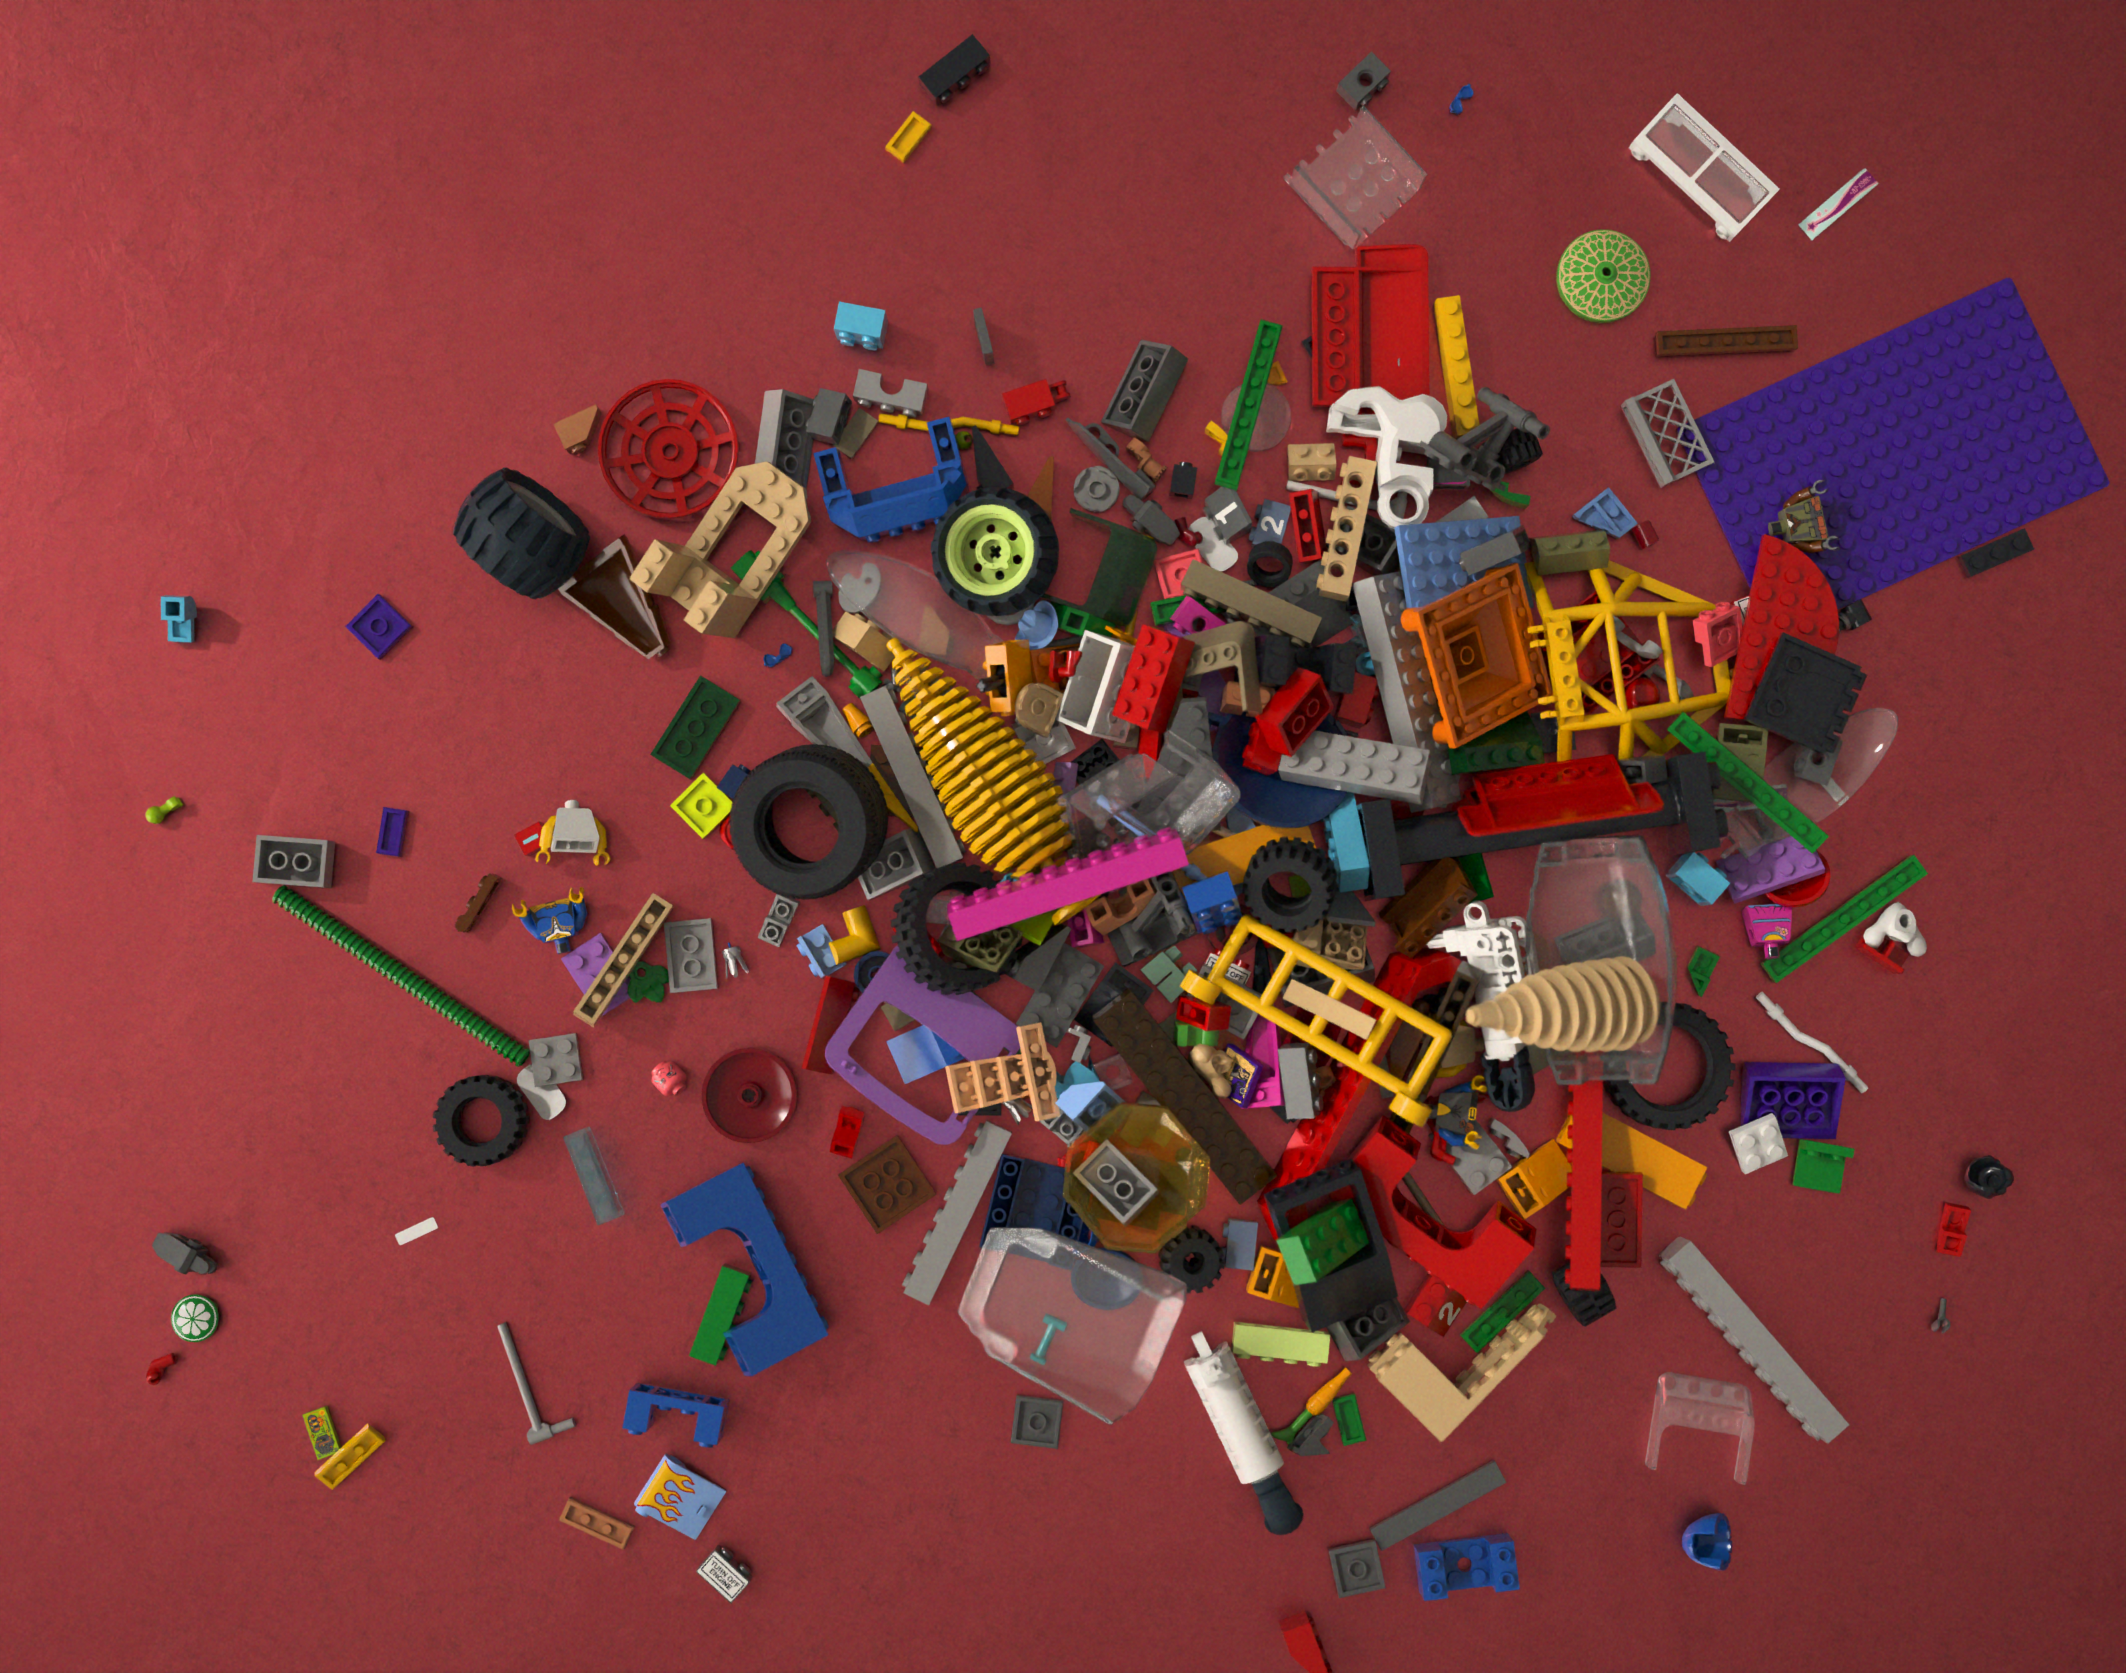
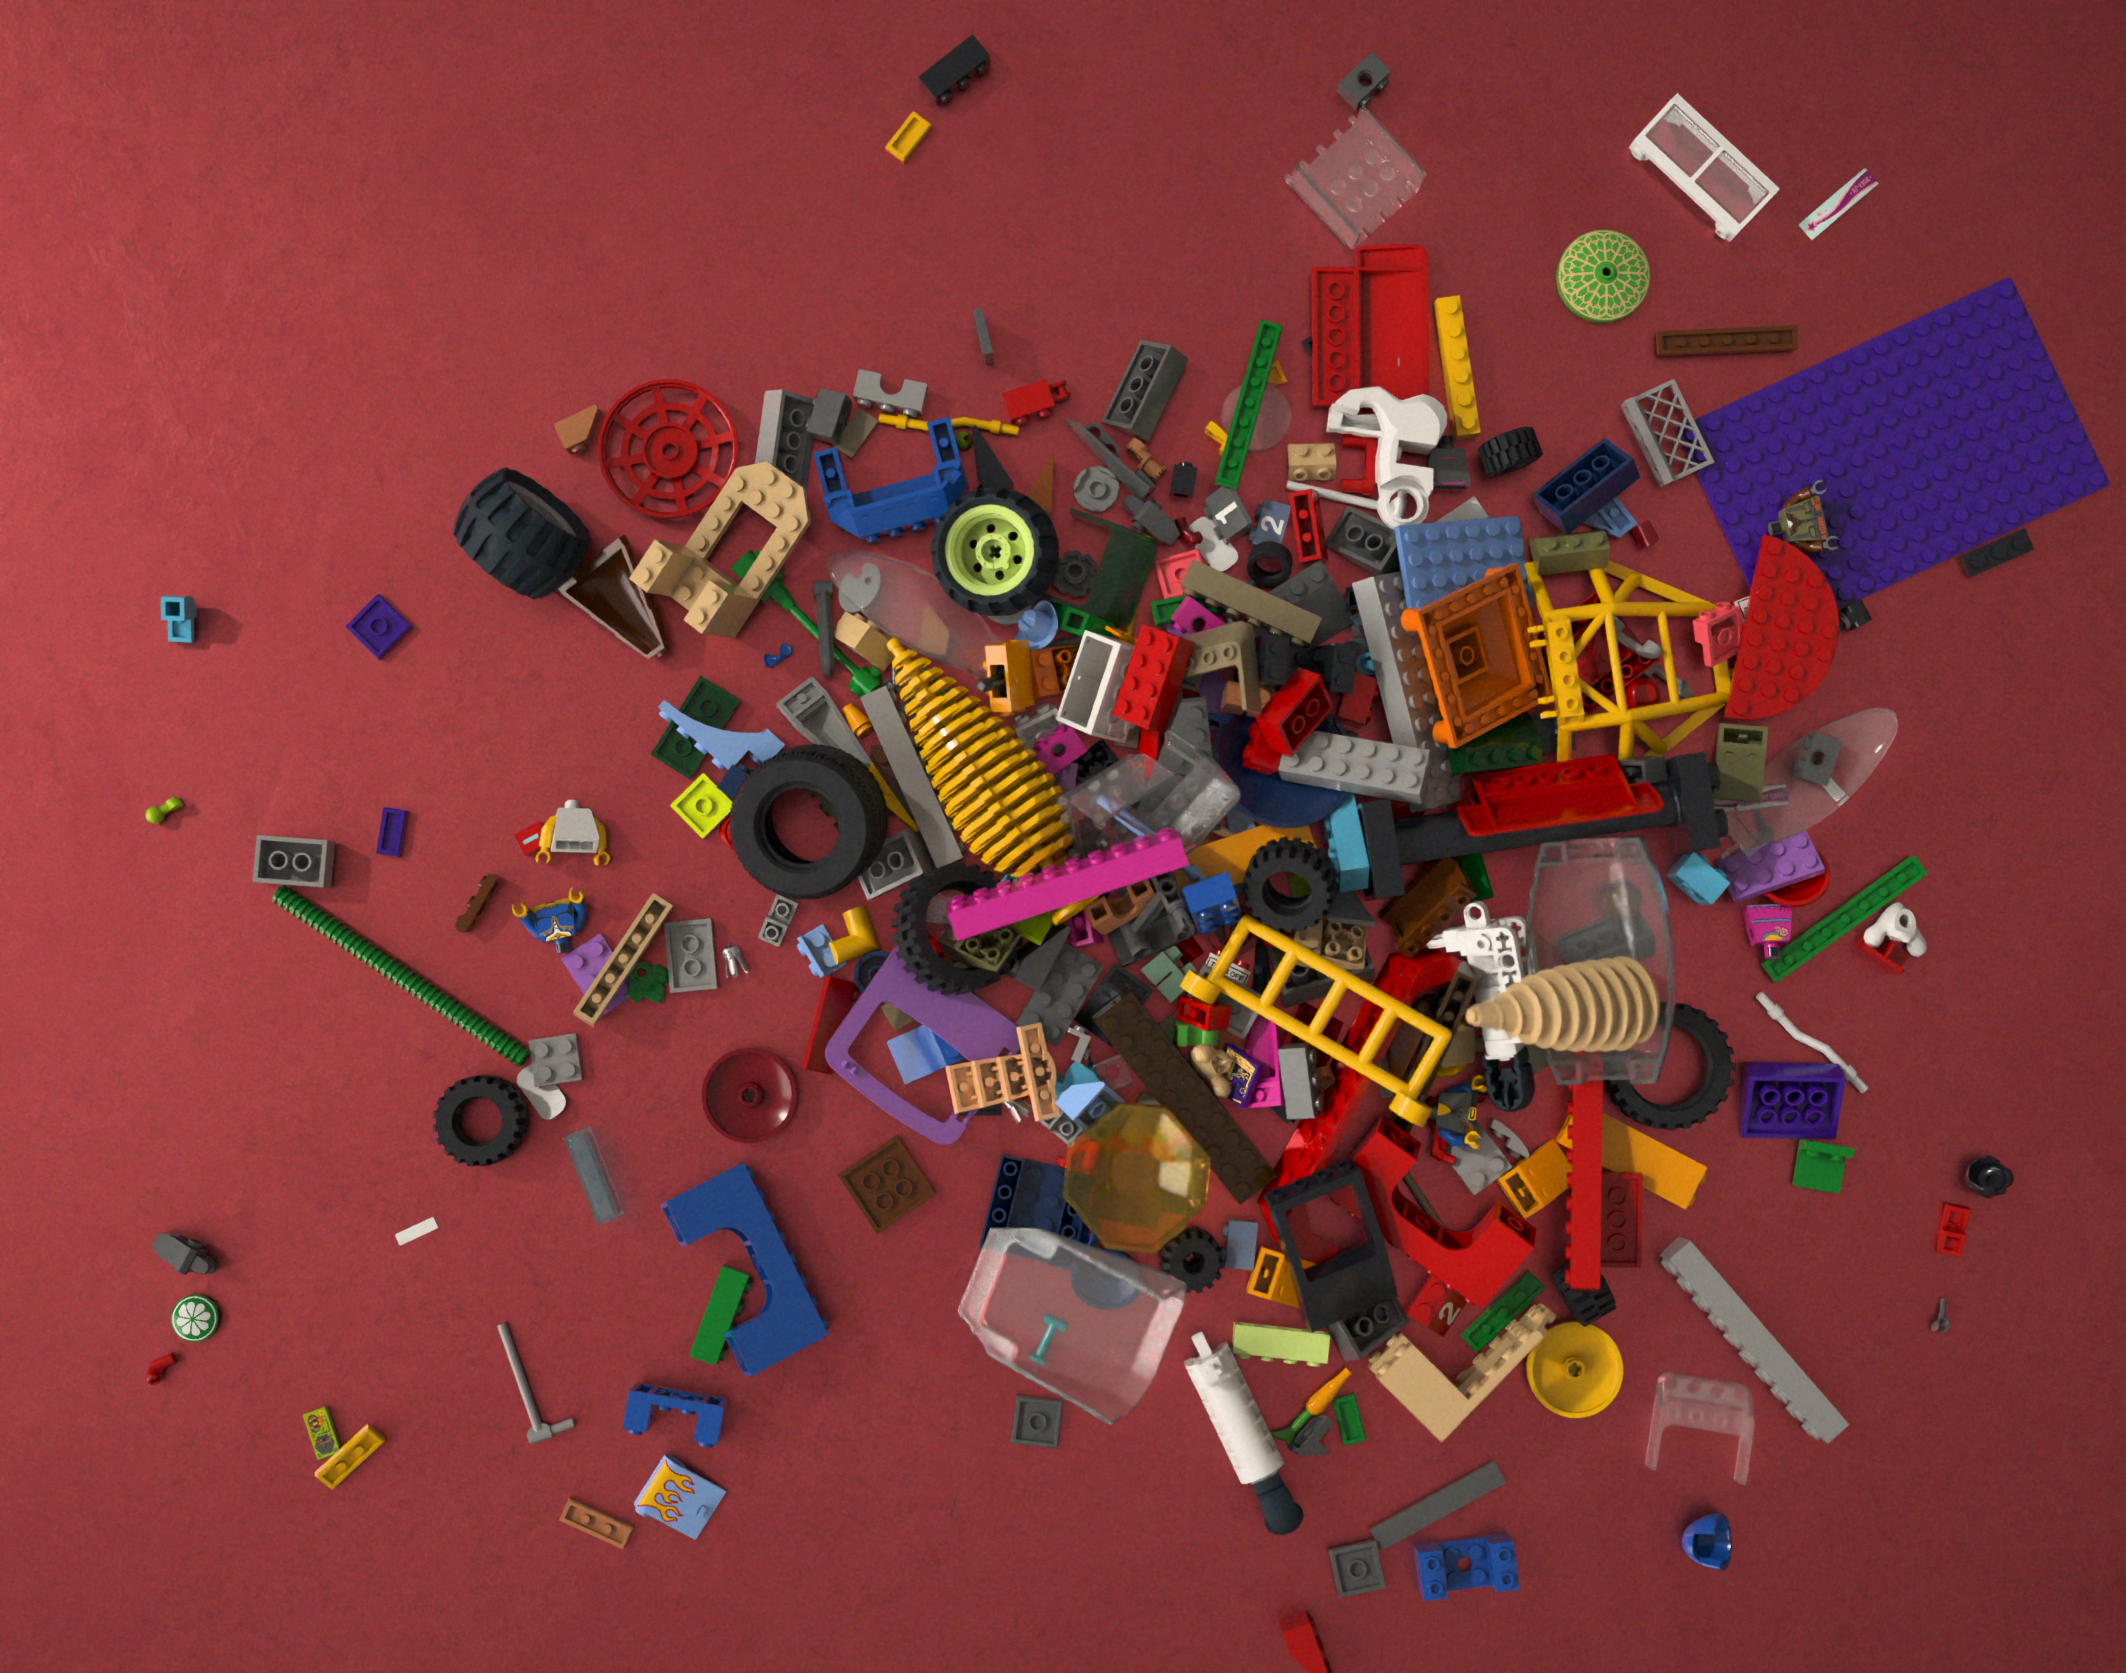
coral head [651,1061,687,1096] -> none
brick [696,1545,753,1603] -> none
red brick [830,1106,865,1159] -> none
medium azure brick [834,302,888,351] -> none
light grey brick [902,1120,1012,1305] -> none
tan tile [1015,683,1064,738] -> none
red piece [1049,651,1082,683] -> none
light grey slope [1073,1139,1160,1227] -> none
green brick [1276,1198,1369,1285] -> none
tan sticker [1283,979,1376,1040] -> none
tan brick [1316,456,1377,602] -> none
dark grey plate [1419,387,1550,491] -> none
blue piece [1449,84,1474,114] -> none
dark grey arch [1459,525,1532,575] -> none
green slope [1491,481,1531,509] -> none
green plate [1667,711,1829,854] -> none
green slope [1687,945,1720,997] -> none
white plate [1729,1113,1788,1174] -> none
black hinge [1743,632,1867,754] -> none
none -> light blue arch [658,700,785,770]
none -> dark pink brick [1030,724,1088,775]
none -> dark grey plant [1053,550,1099,599]
none -> red slope [1172,936,1204,965]
none -> yellow dish [1526,1321,1623,1418]
none -> dark blue brick [1532,438,1640,535]

